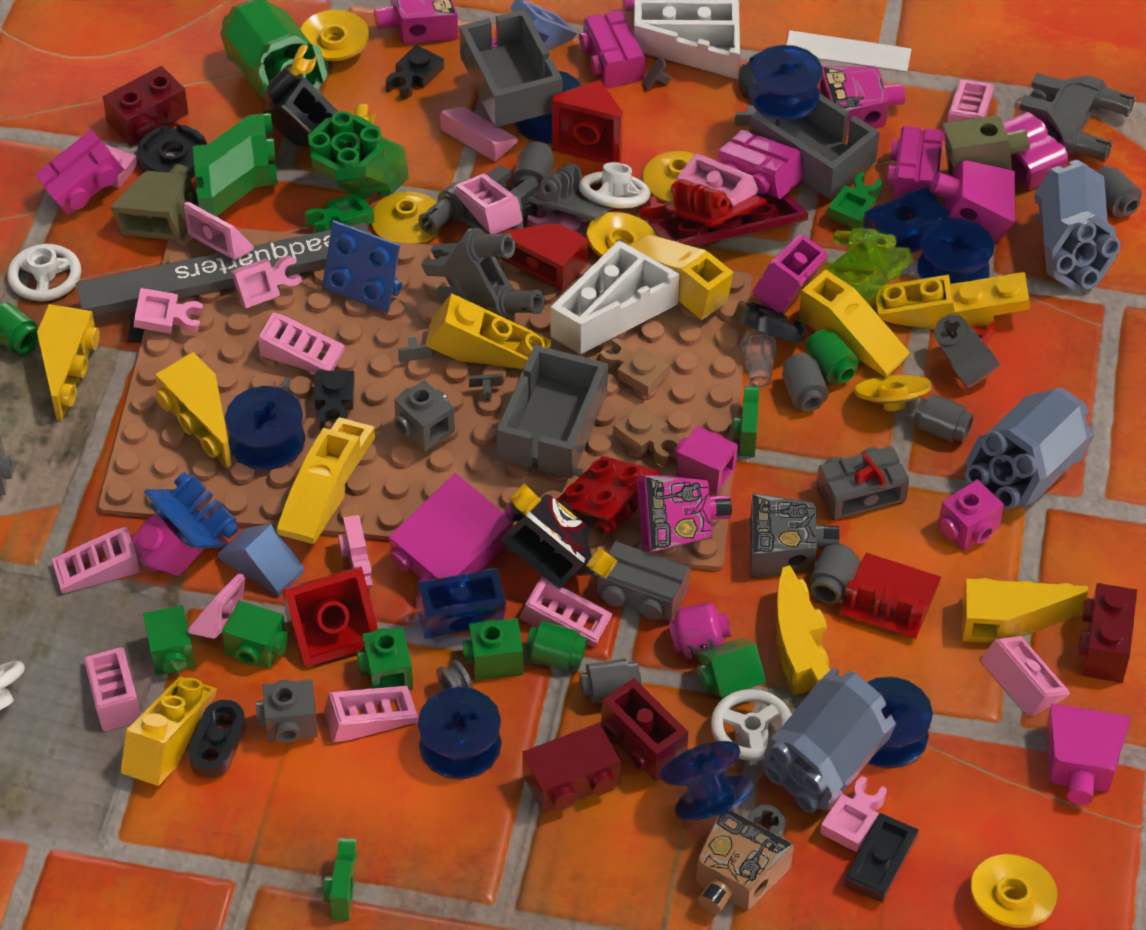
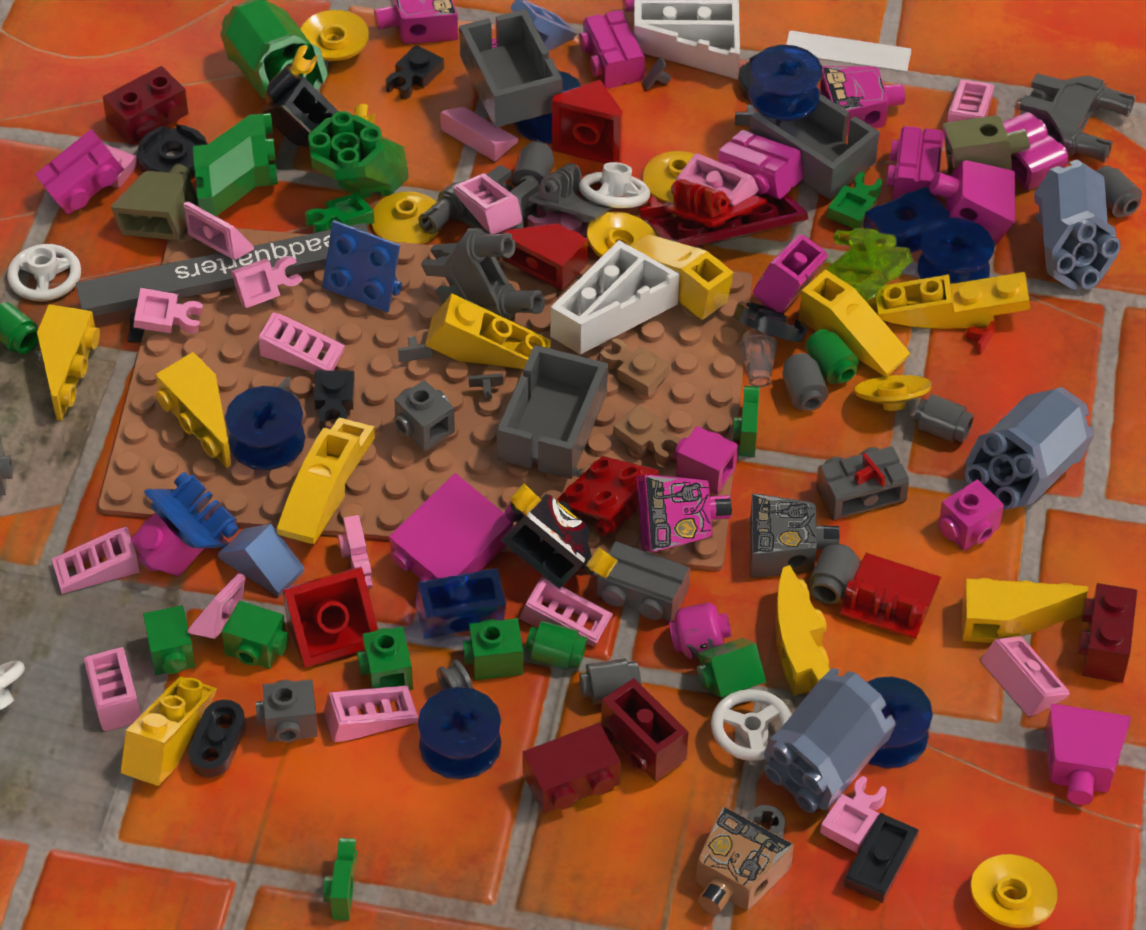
clear blue piece [660,741,754,821] -> none
dark grey piece [934,314,1001,389] -> none

